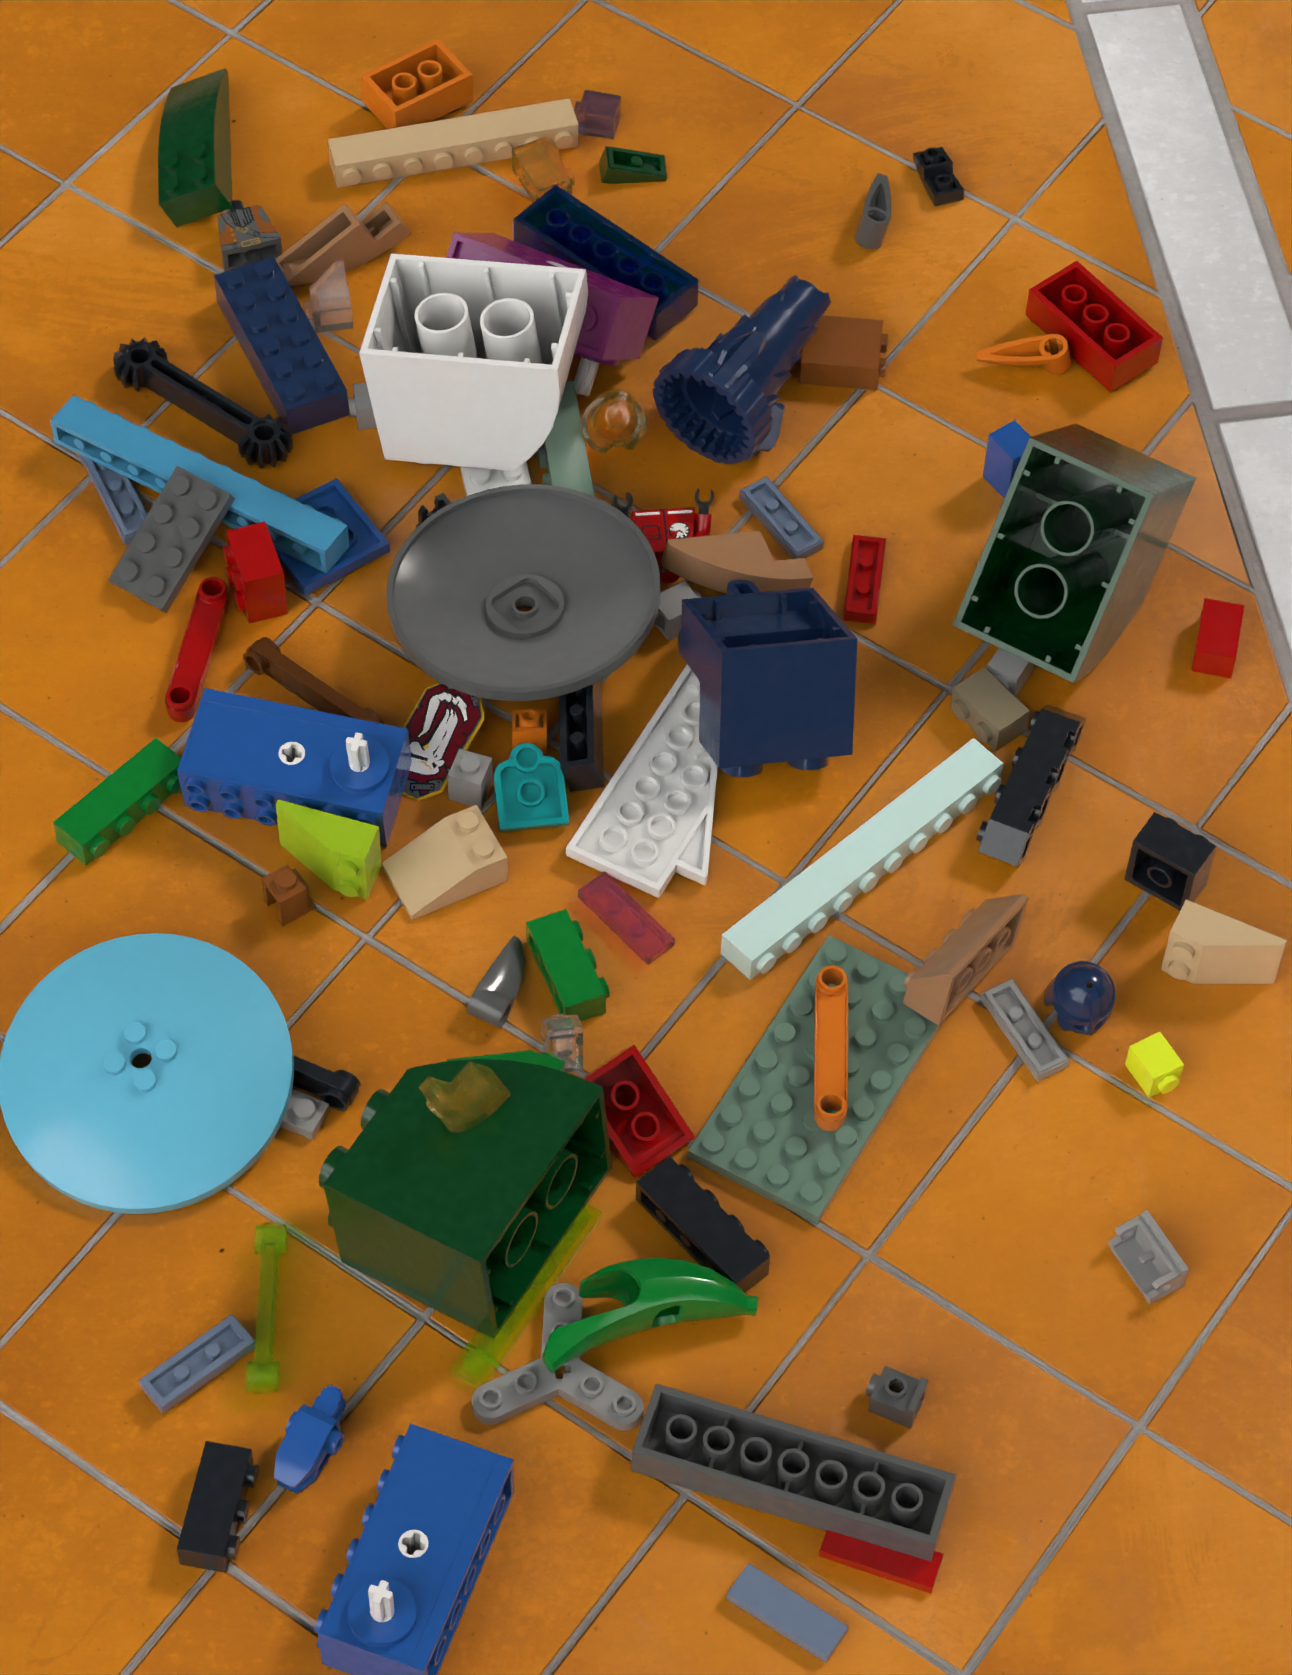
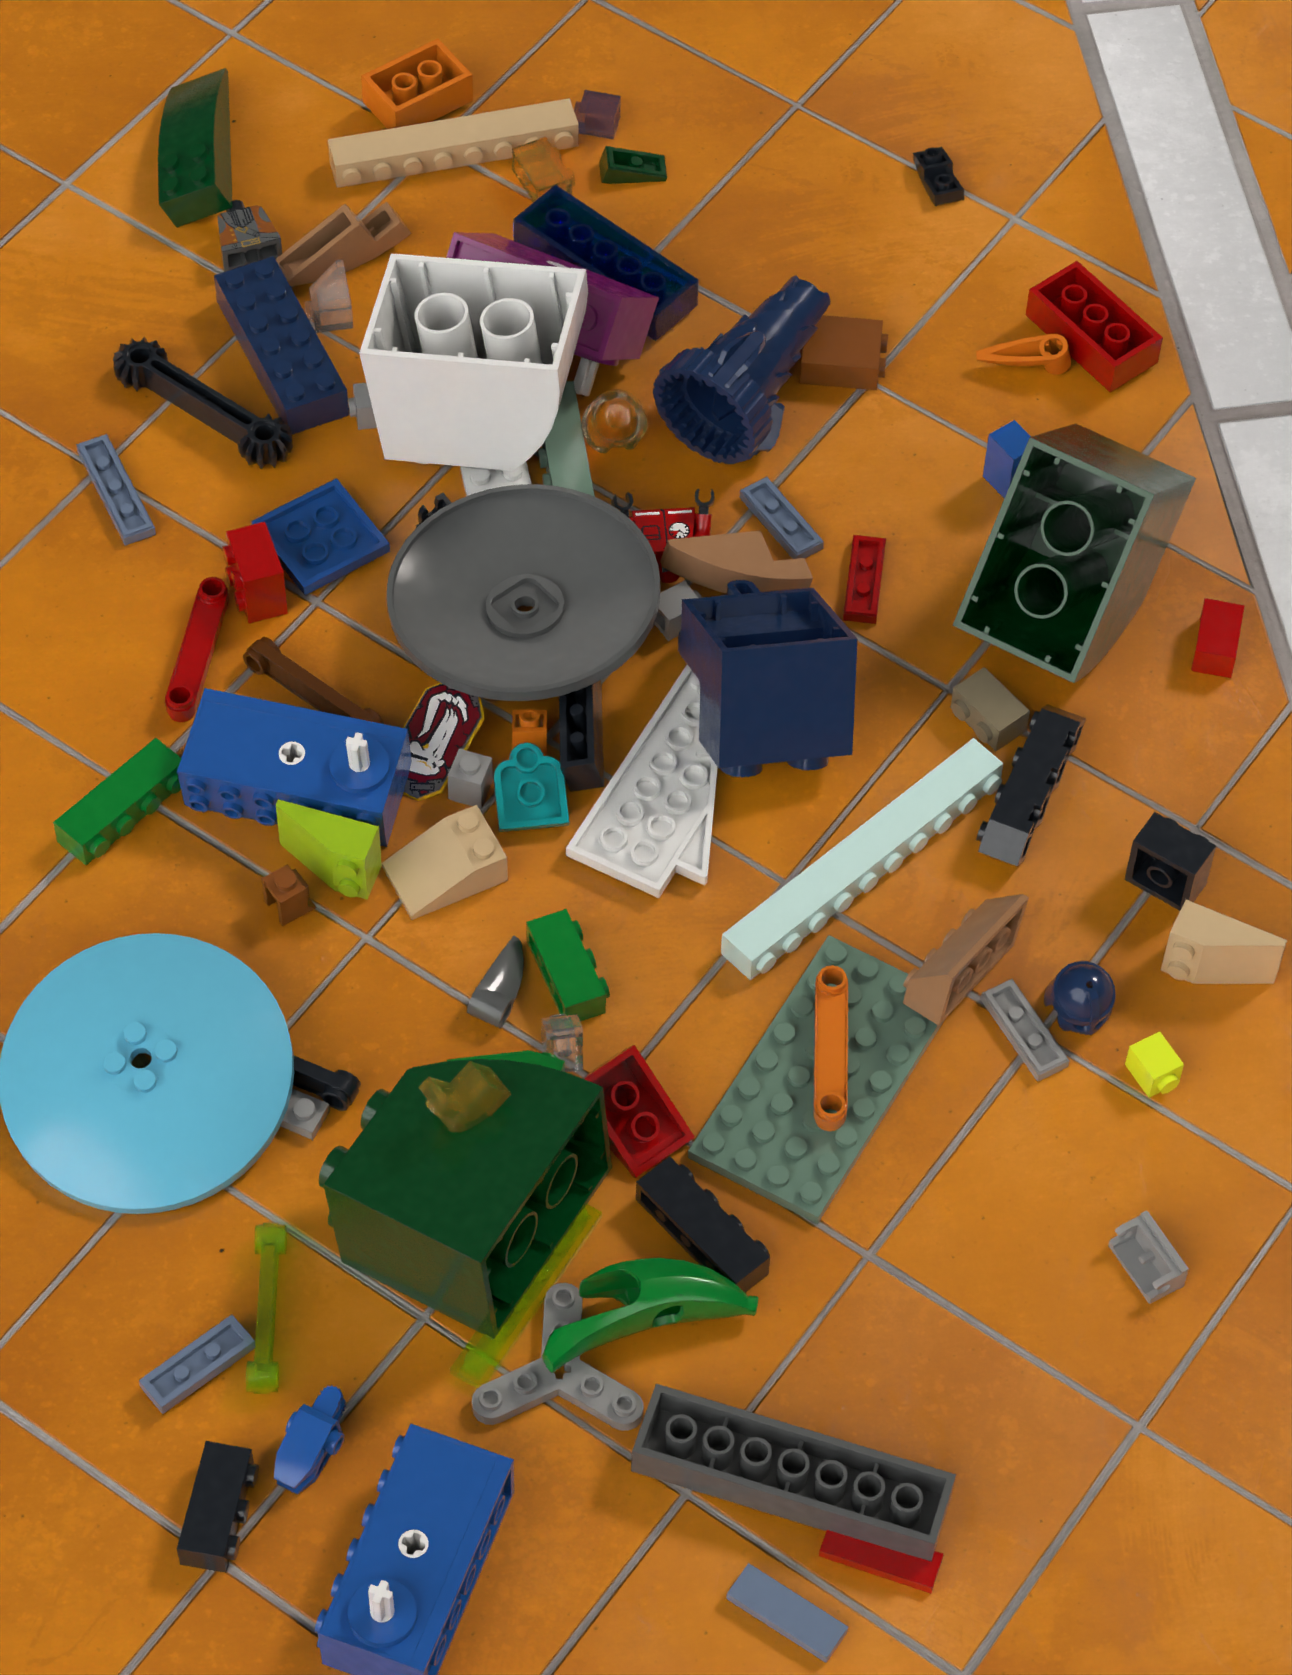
dark azure brick [50,395,349,573] -> none
dark grey plate [108,466,235,613] -> none
clear pink tile [578,871,675,965] -> none
dark grey piece [854,173,891,249] -> none
dark grey brick [865,1366,928,1429] -> none
light grey brick [987,648,1034,697] -> none

